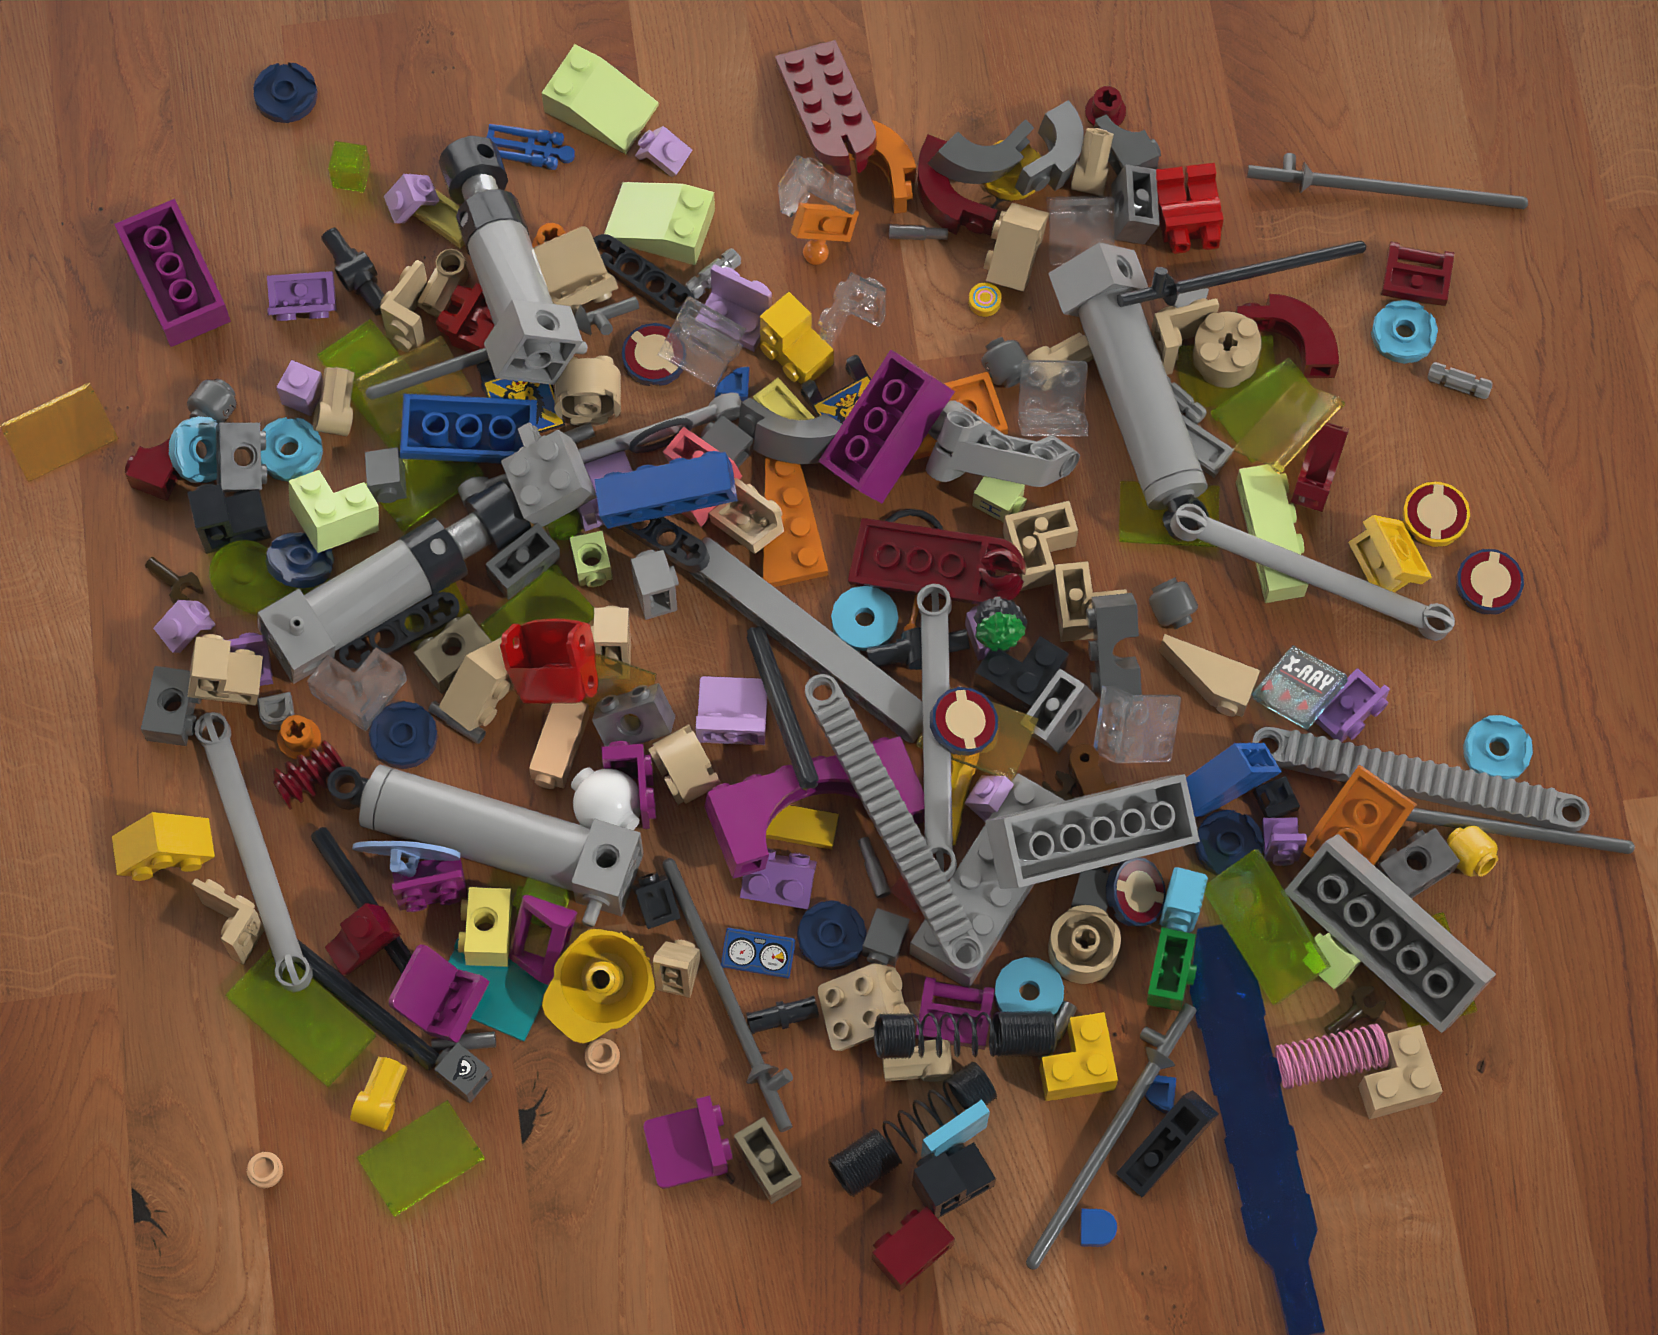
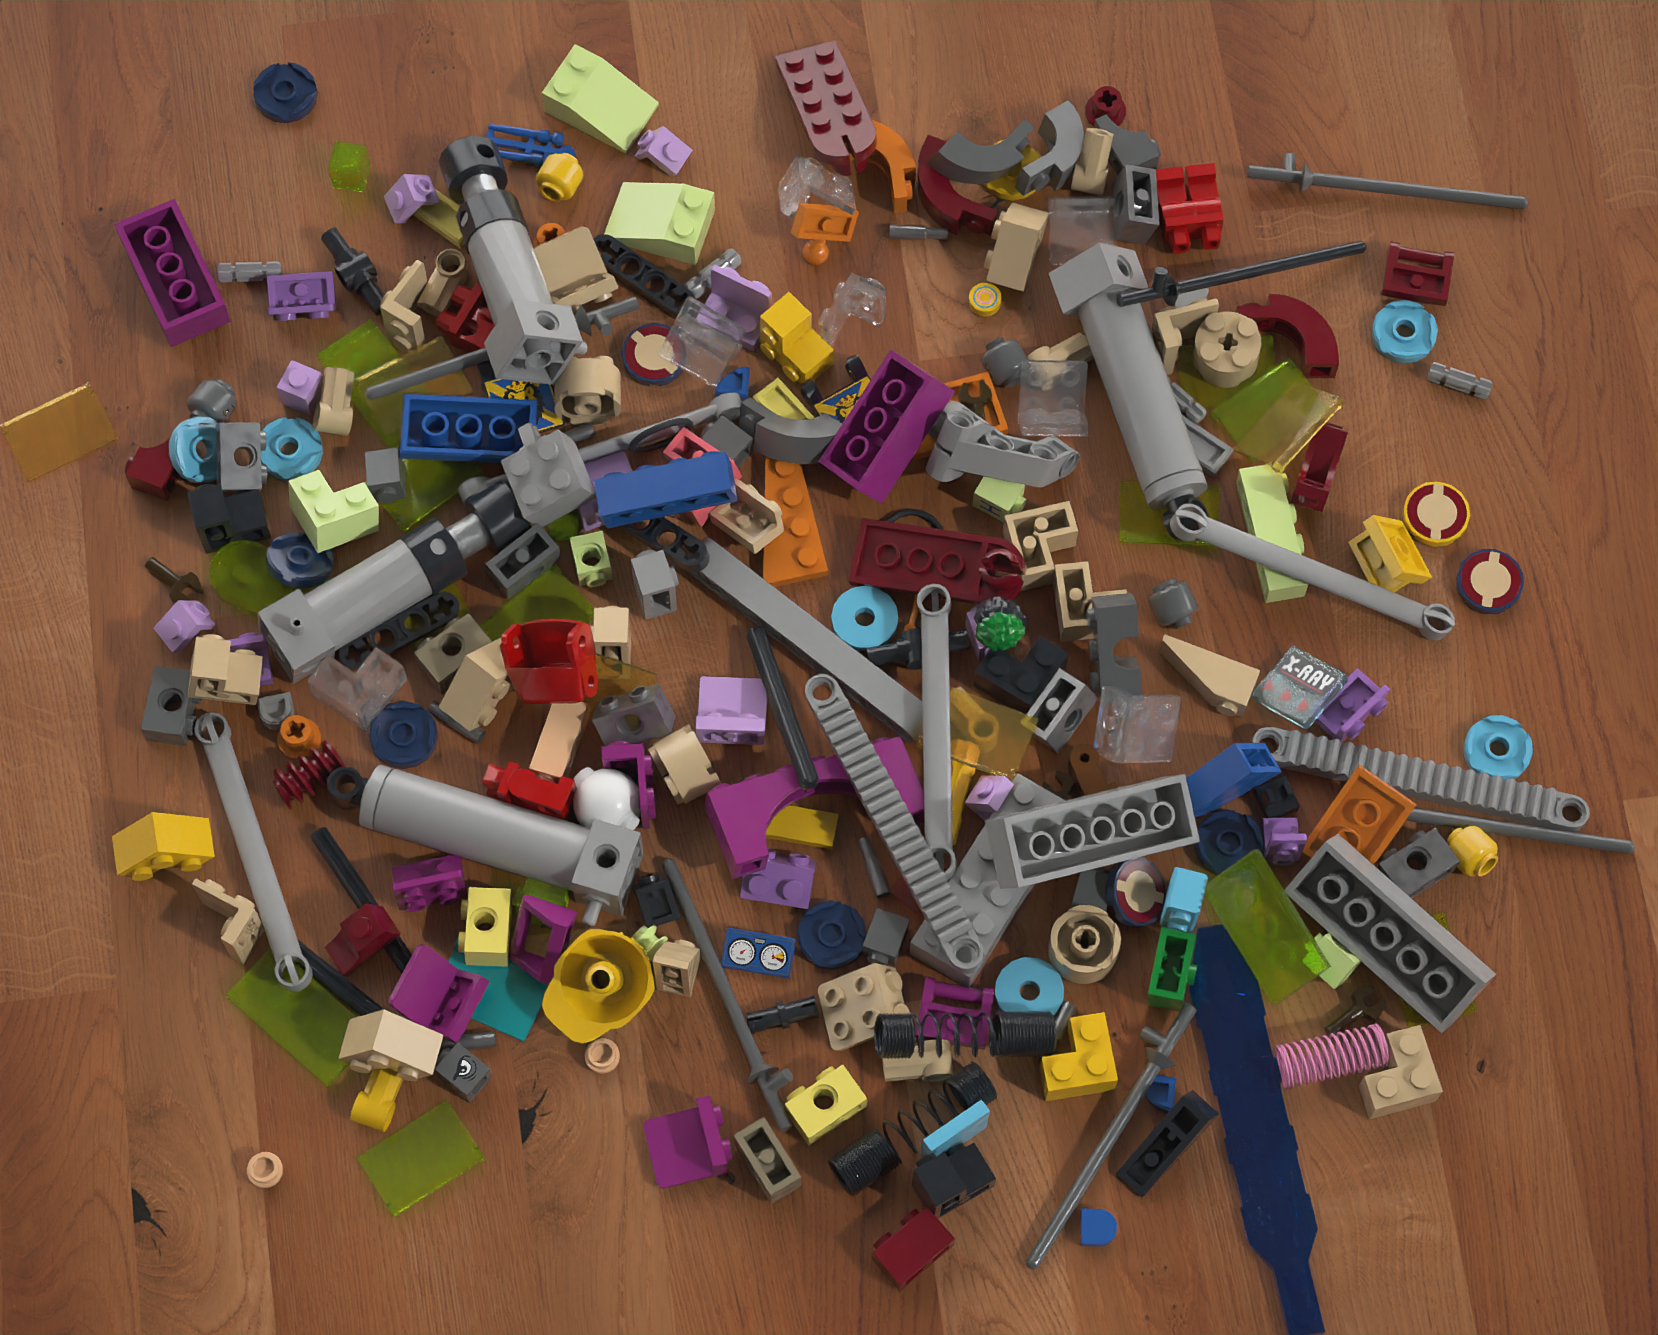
light blue shield [352,841,461,877] -> none
tile [930,687,998,756] -> none
none -> light grey axle [217,261,282,282]
none -> tan brick [338,1010,443,1081]
none -> red hips [482,761,577,822]
none -> yellow head [536,153,583,202]
none -> yellowish green wheel [632,925,668,962]
none -> light yellow brick [785,1065,867,1146]
none -> dark brown bar [958,380,992,421]

